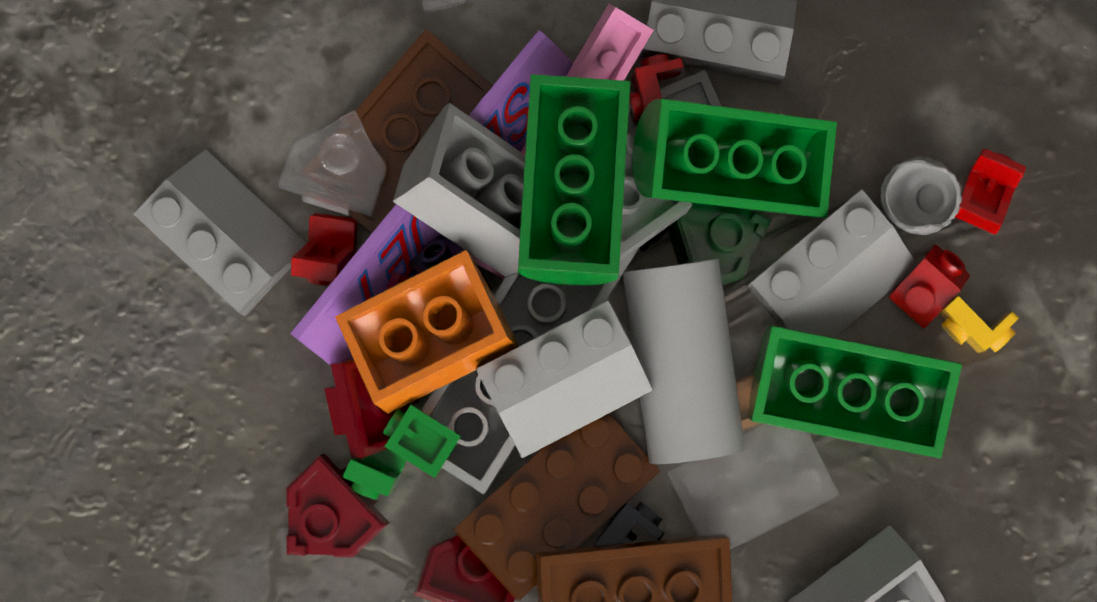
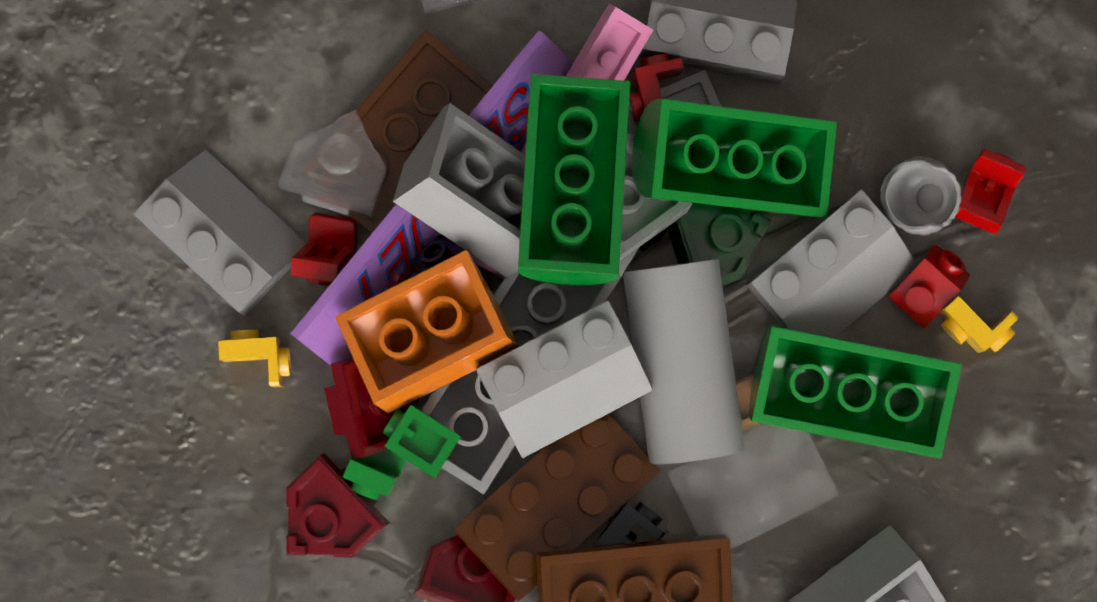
none -> yellow bracket [218,330,291,387]

